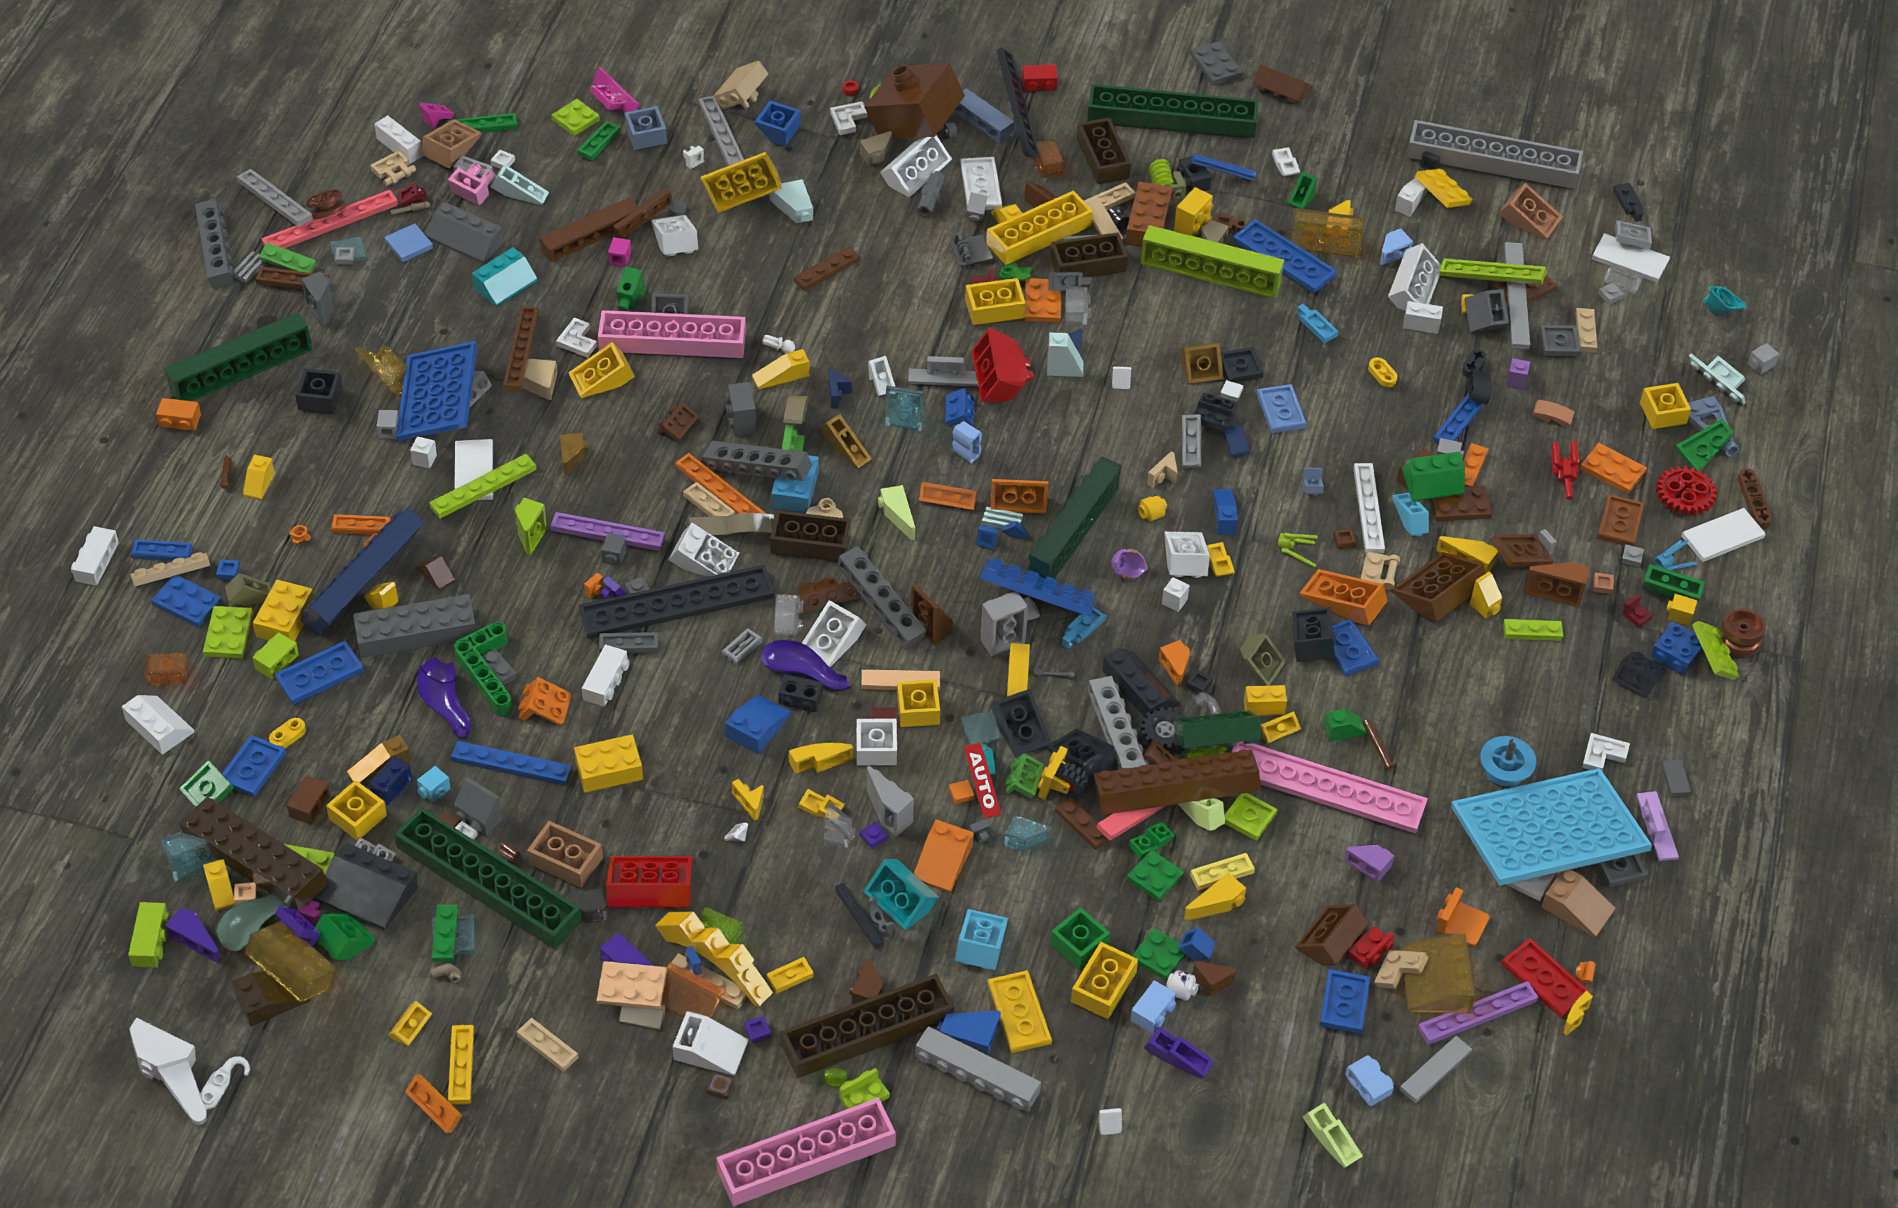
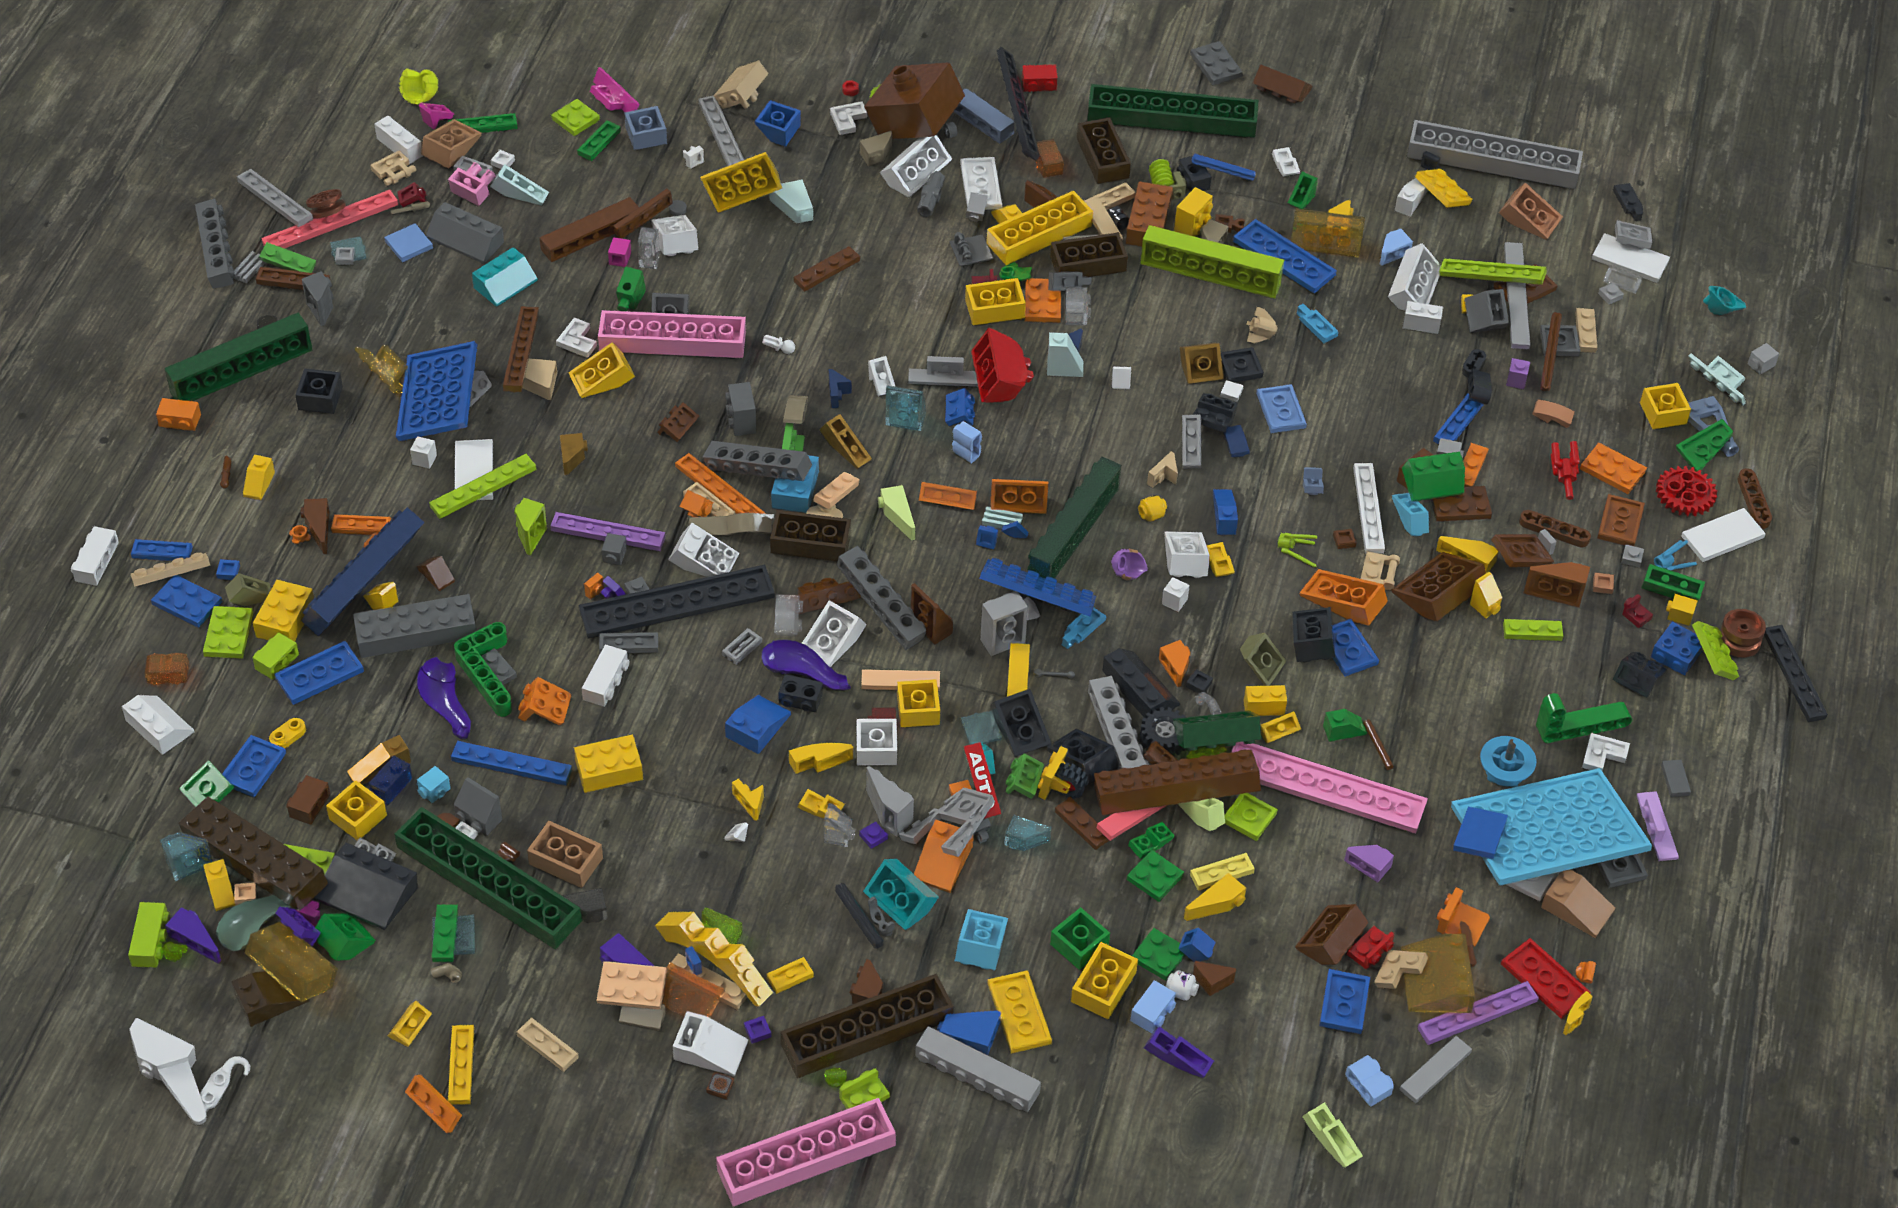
light grey brick [376,410,398,439] -> none
red slope [606,856,692,909] -> none
yellow slope [752,349,809,390] -> none
white slope [1098,1108,1122,1135] -> none
yellow plate [1368,358,1397,387] -> none
none -> clear neon green plate [163,942,187,962]
none -> reddish brown slope [301,498,330,554]
none -> neon yellow hair [399,69,438,104]
none -> clear brick [638,227,660,269]
none -> orange brick [680,490,714,517]
none -> light nougat plate [814,472,860,509]
none -> light grey wing [899,788,995,857]
none -> tan brick [1247,307,1277,343]
none -> blue tile [1453,806,1508,859]
none -> reddish brown piece [1460,921,1477,967]
none -> reddish brown beam [1519,510,1591,547]
none -> green beam [1536,693,1633,743]
none -> reddish brown axle [1540,312,1562,392]
none -> black plate [1764,625,1828,722]

